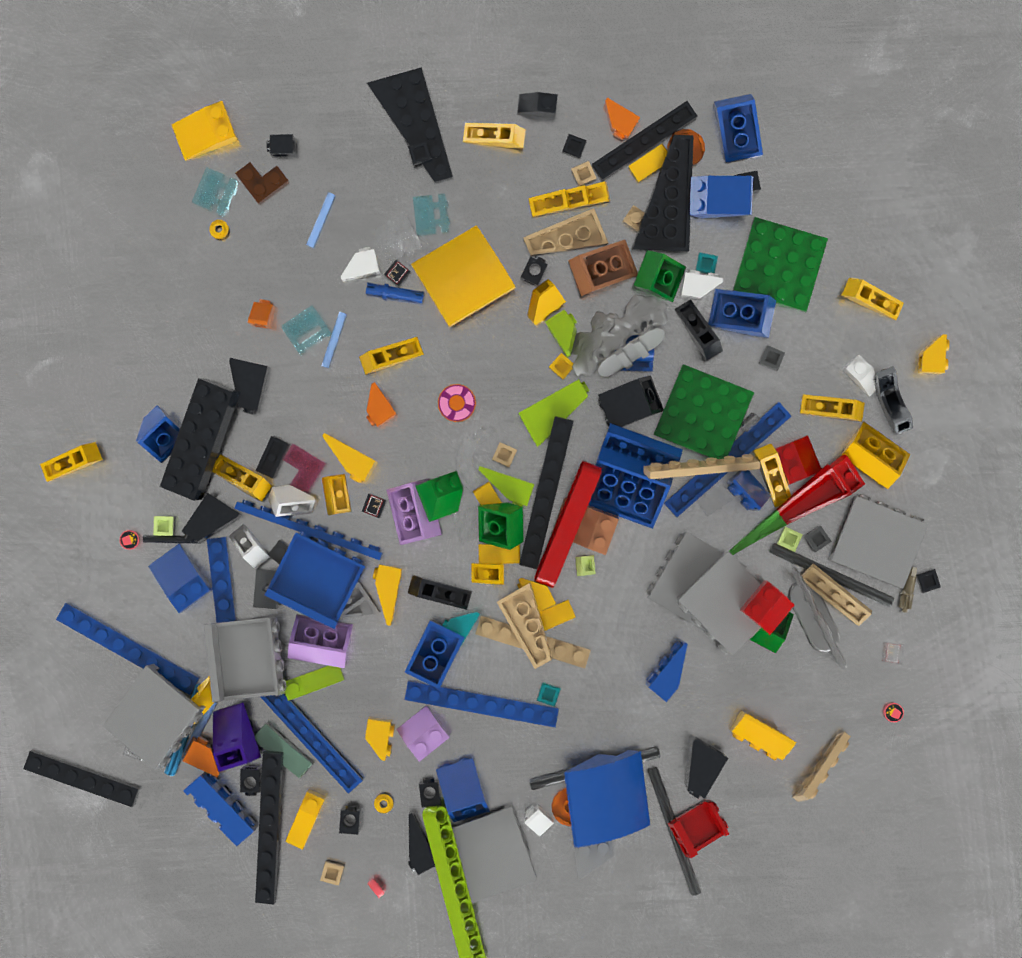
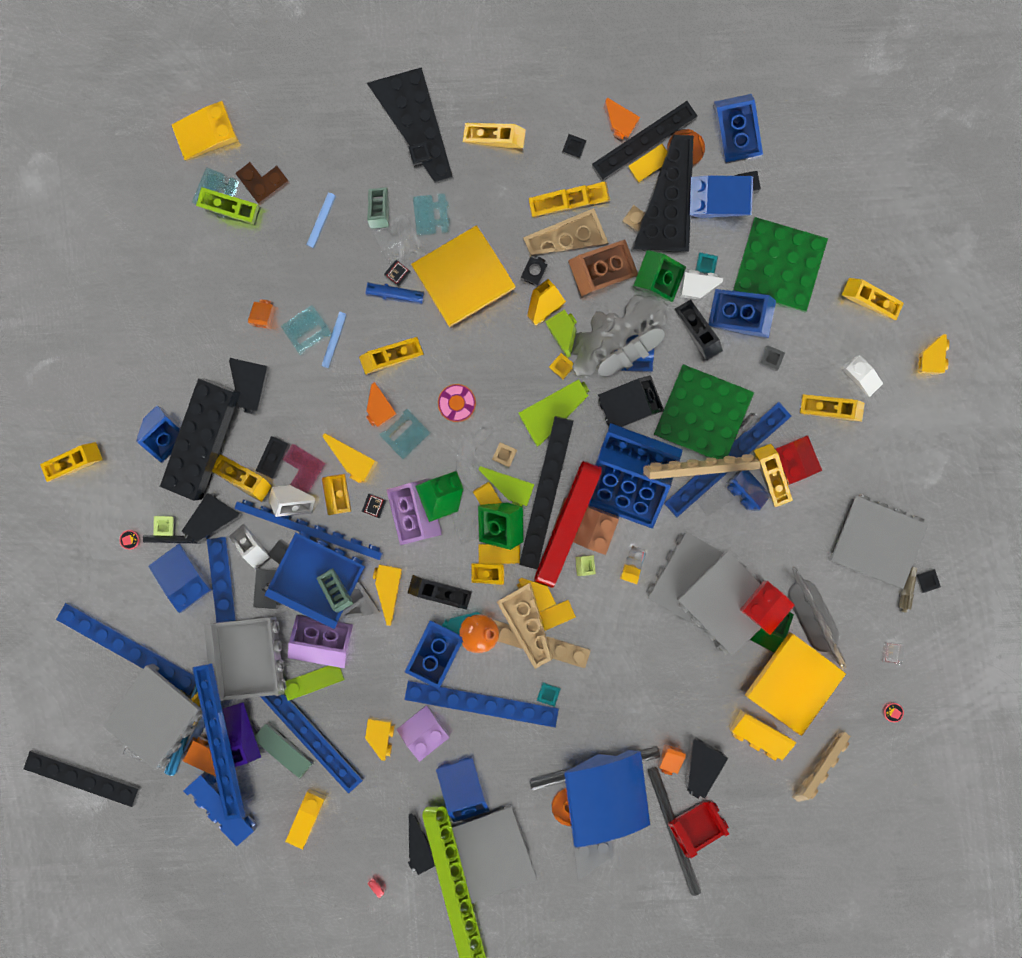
yellow plate [209,220,229,239] -> none
black brick [240,767,262,796] -> none
black plate [255,751,284,905] -> none
black brick [266,134,295,157] -> none
tan plate [320,861,344,886] -> none
black brick [339,805,361,835] -> none
white slope [341,247,380,282] -> none
yellow plate [374,794,393,813] -> none
black brick [419,777,441,808] -> none
black slope [517,92,558,118] -> none
white slope [524,804,554,836] -> none
tan plate [571,161,597,186] -> none
blue slope [646,640,688,702] -> none
red plate [729,454,865,555] -> none
dark grey axle [770,544,894,607] -> none
yellowish green plate [777,527,803,552] -> none
tan plate [801,564,872,626] -> none
dark grey plate [804,526,832,552] -> none
yellow slope [841,422,911,489] -> none
black arch [874,366,913,435] -> none
none -> blue plate [192,663,245,820]
none -> lime slope [196,187,259,224]
none -> sand green slope [316,568,353,613]
none -> sand green slope [367,187,389,229]
none -> clear light blue plate [379,408,430,459]
none -> orange cylinder [460,614,499,653]
none -> leg [620,545,647,584]
none -> orange slope [658,744,686,775]
none -> yellow slope [745,632,846,736]

